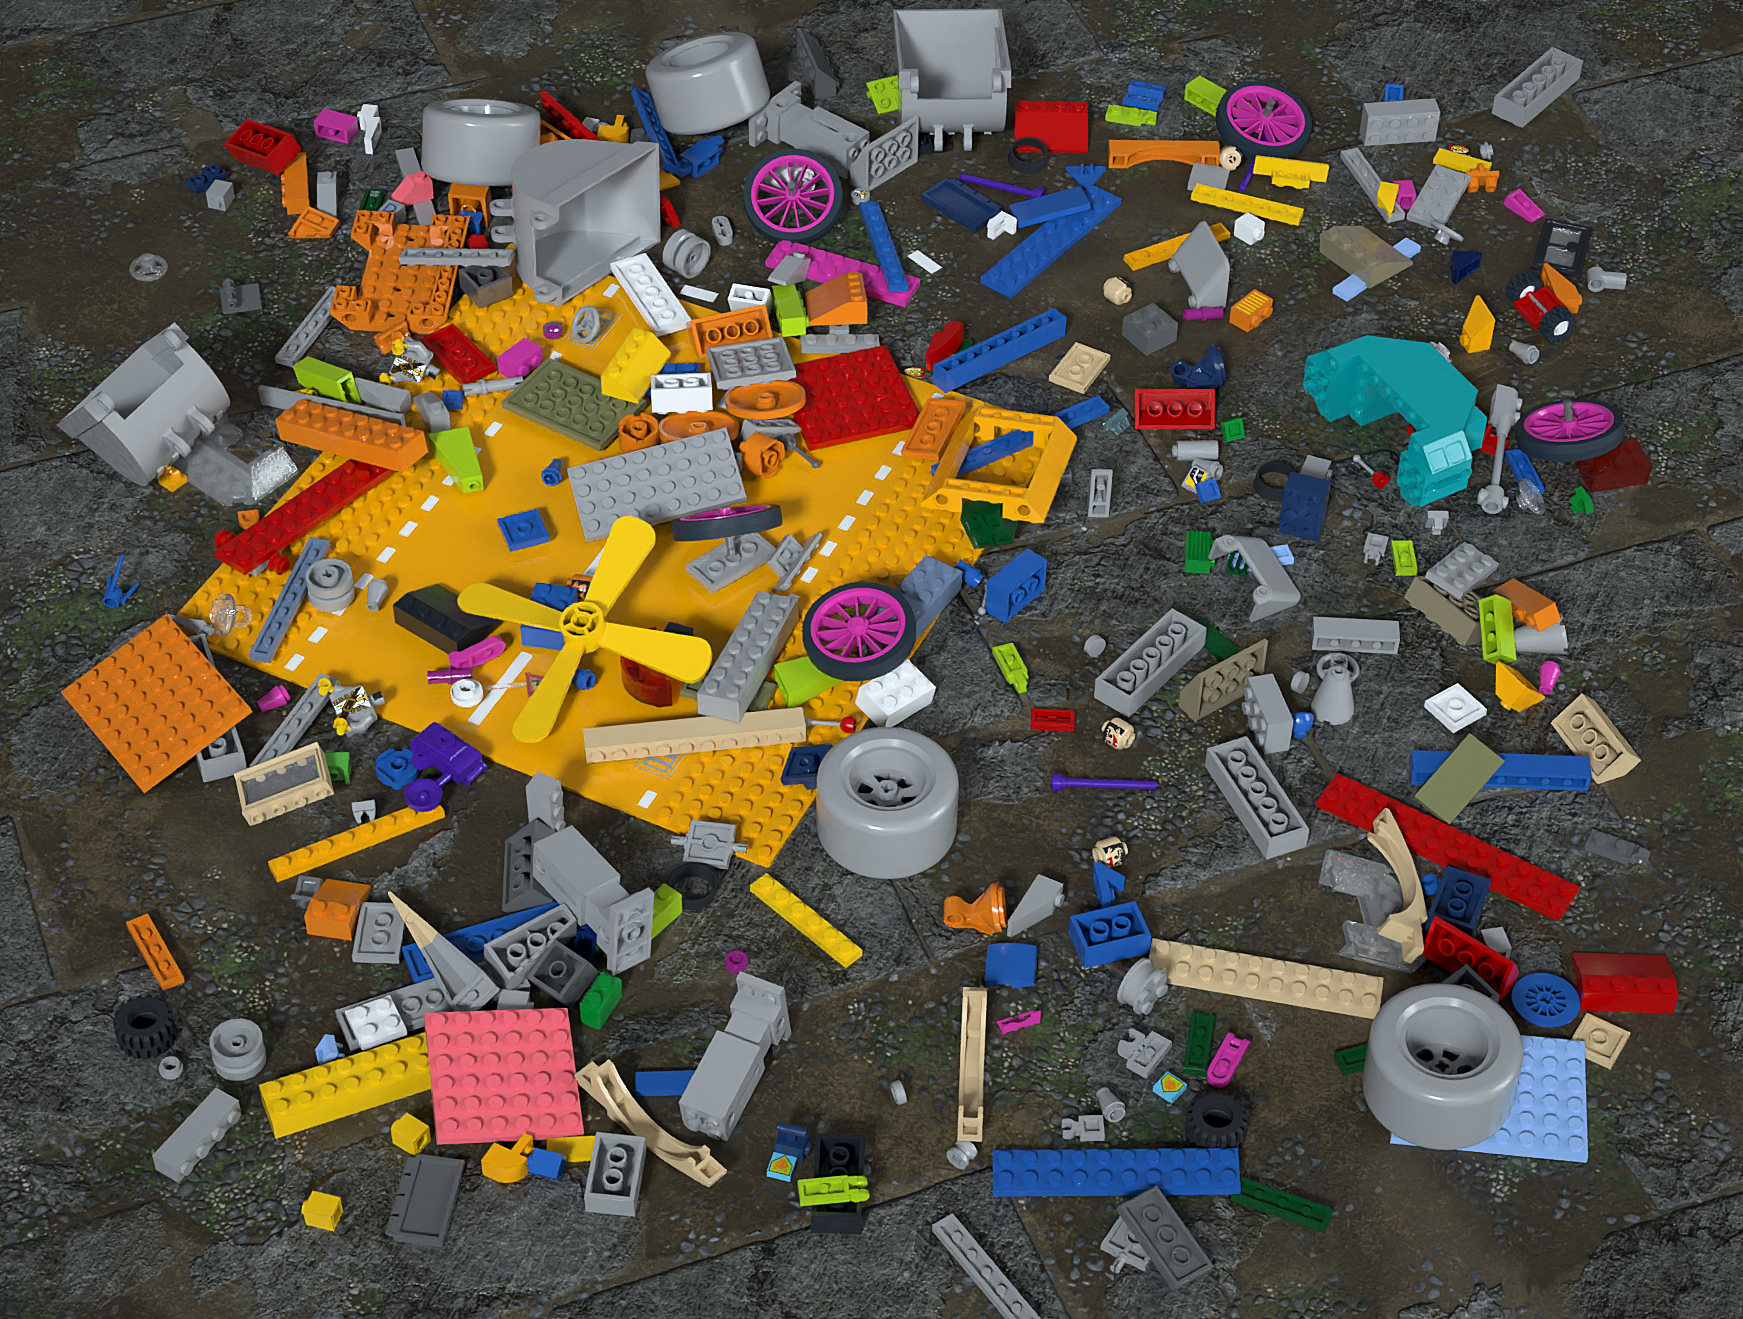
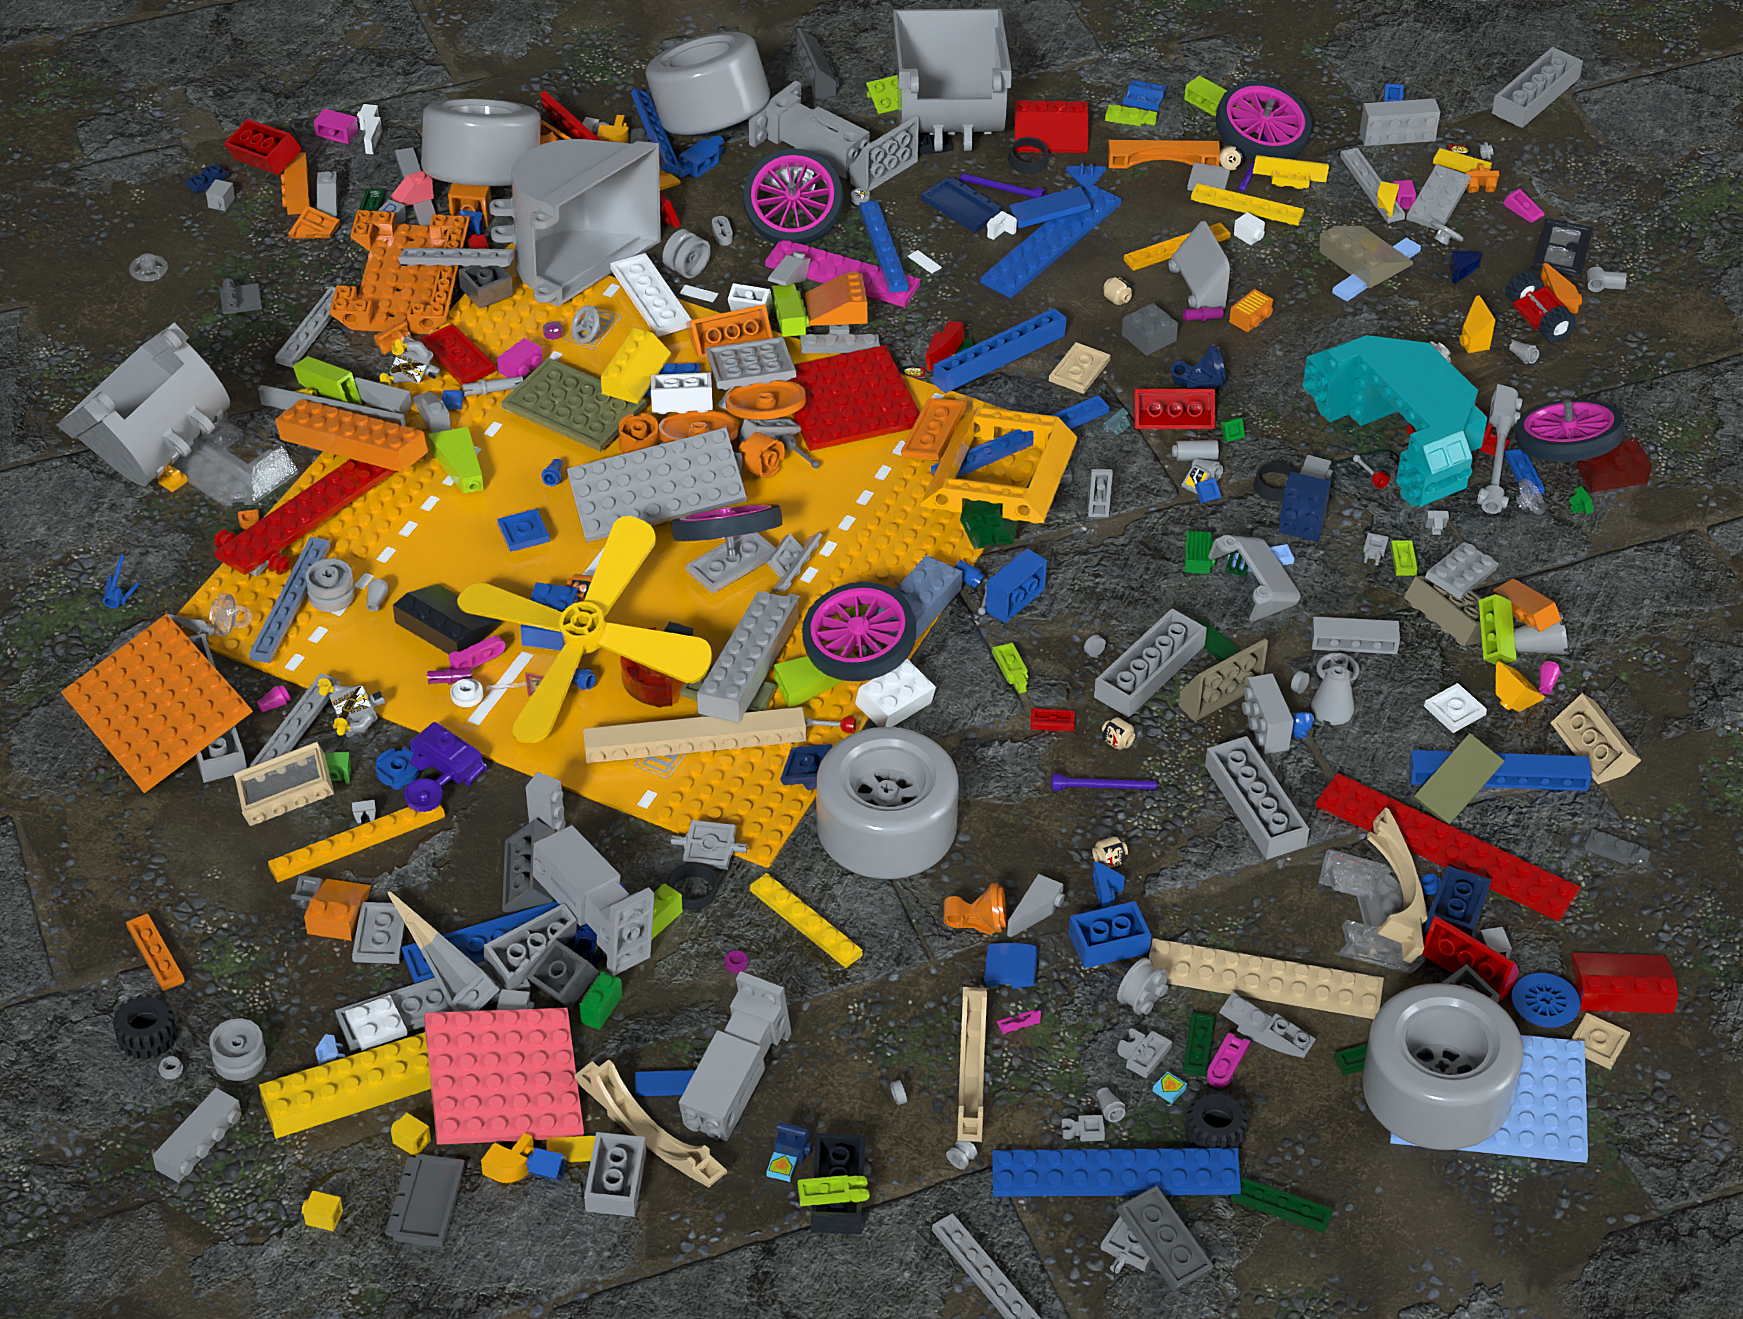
none -> light grey slope [1219,992,1316,1058]

